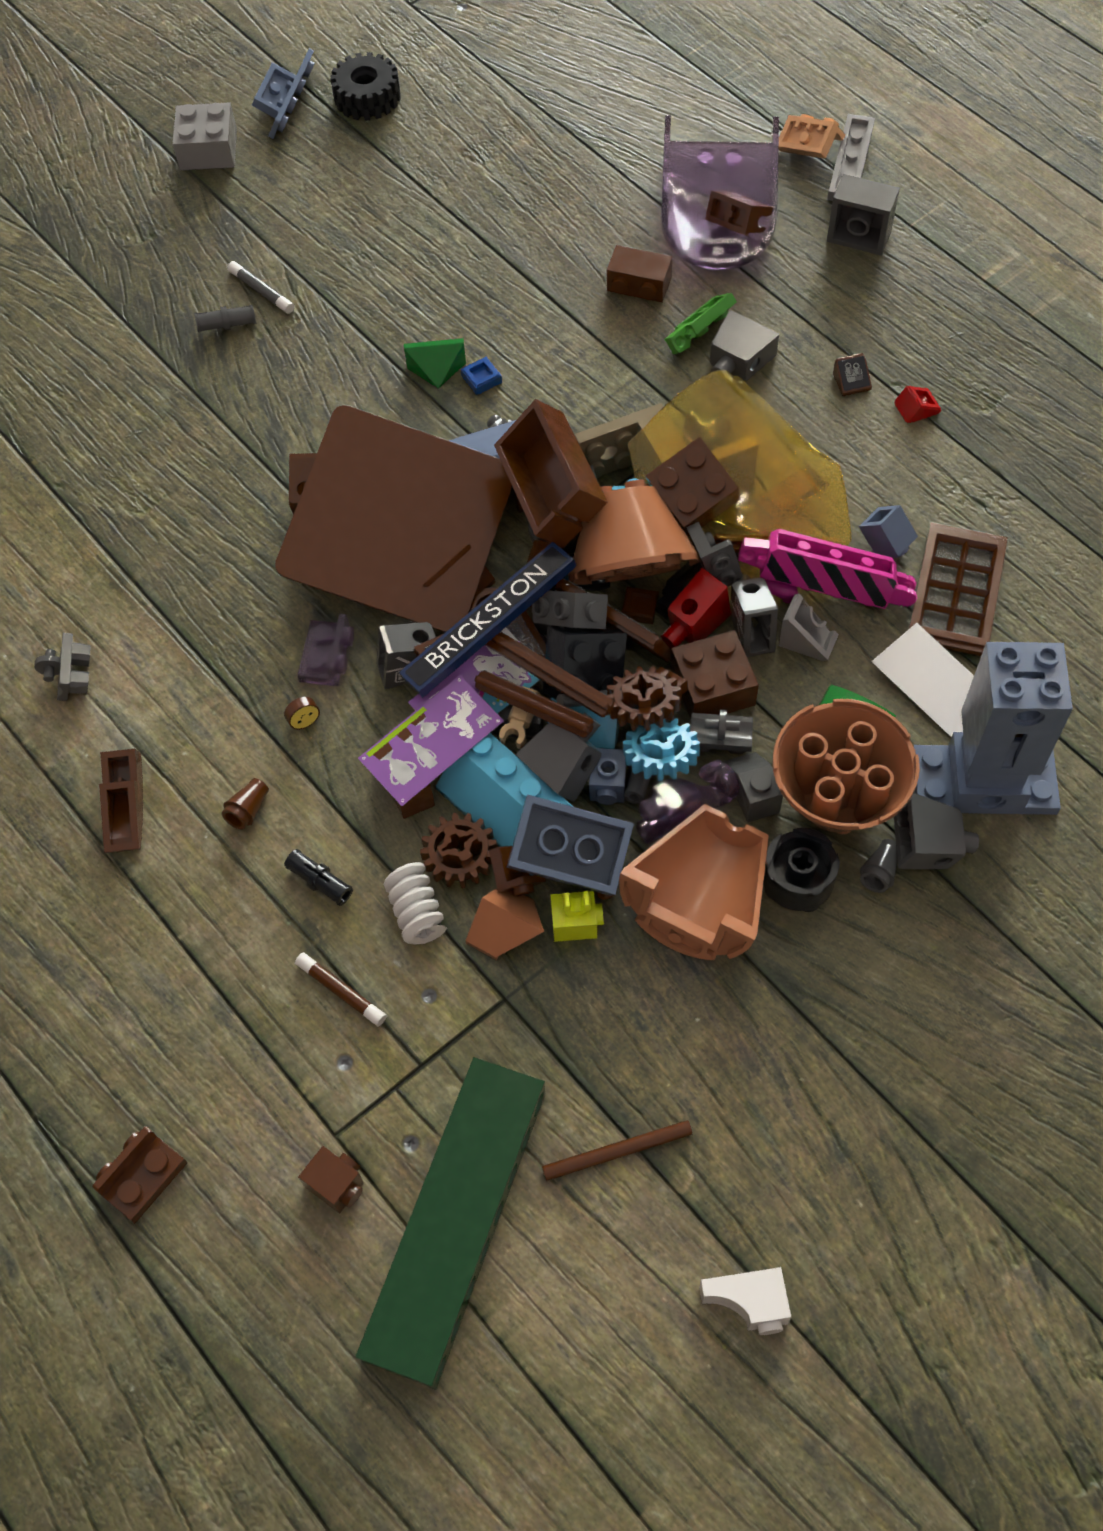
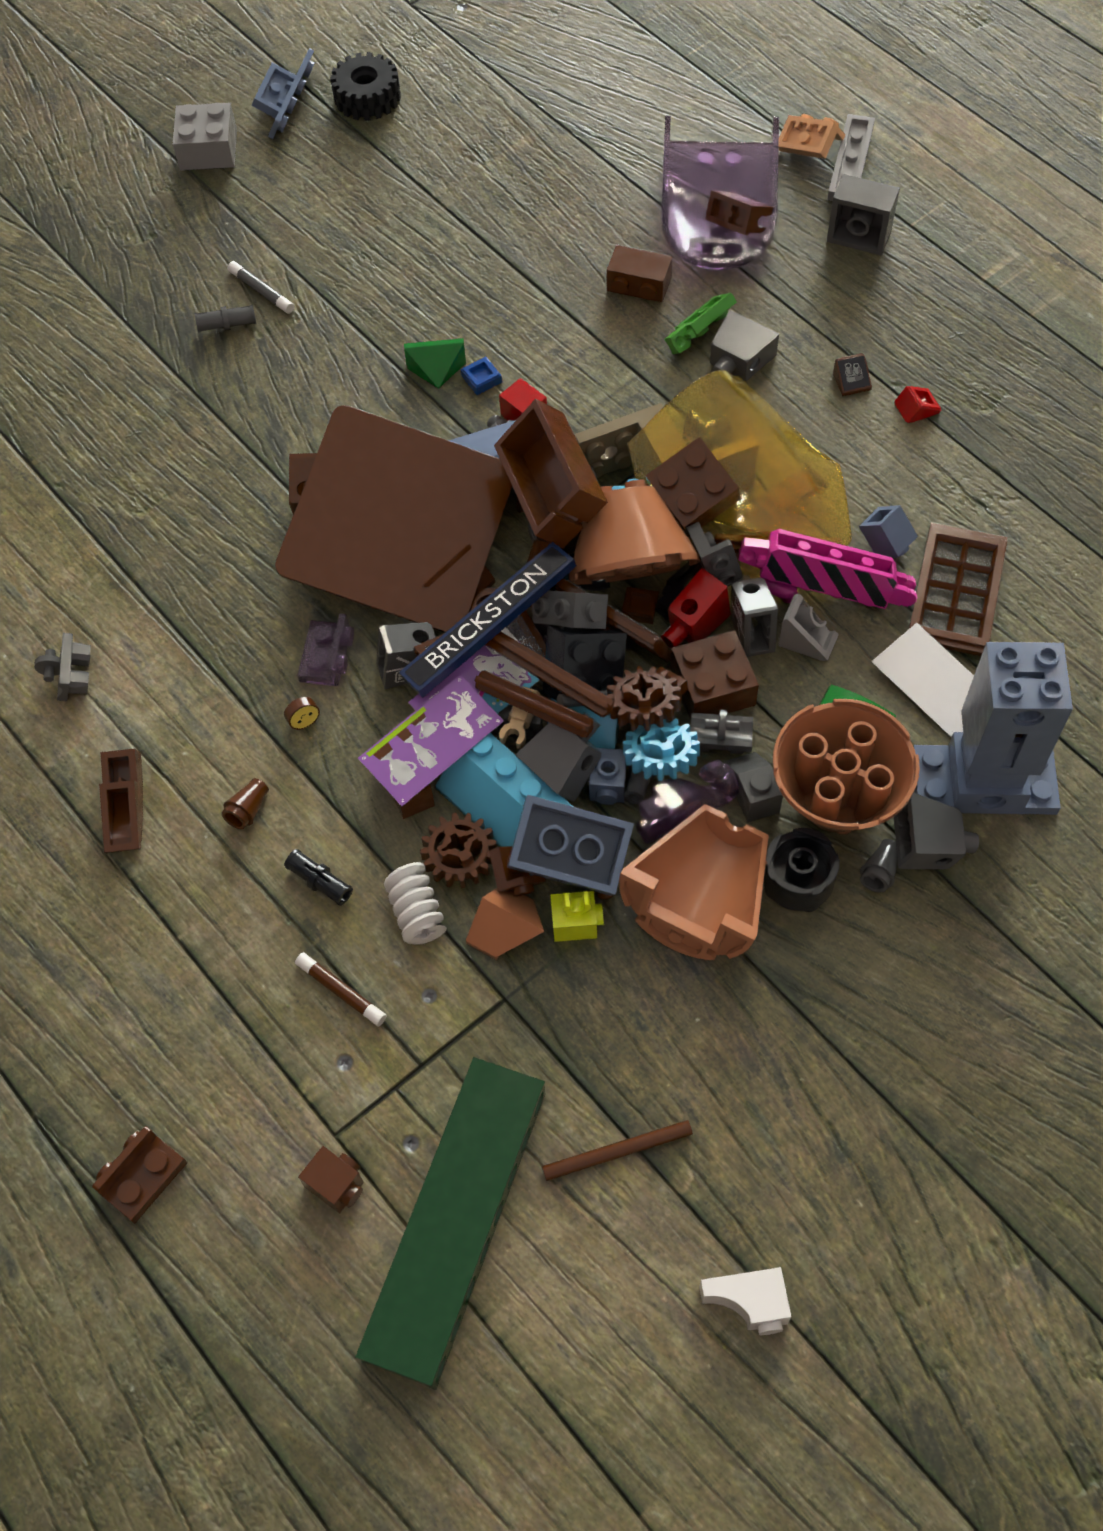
none -> red brick [499,378,547,421]

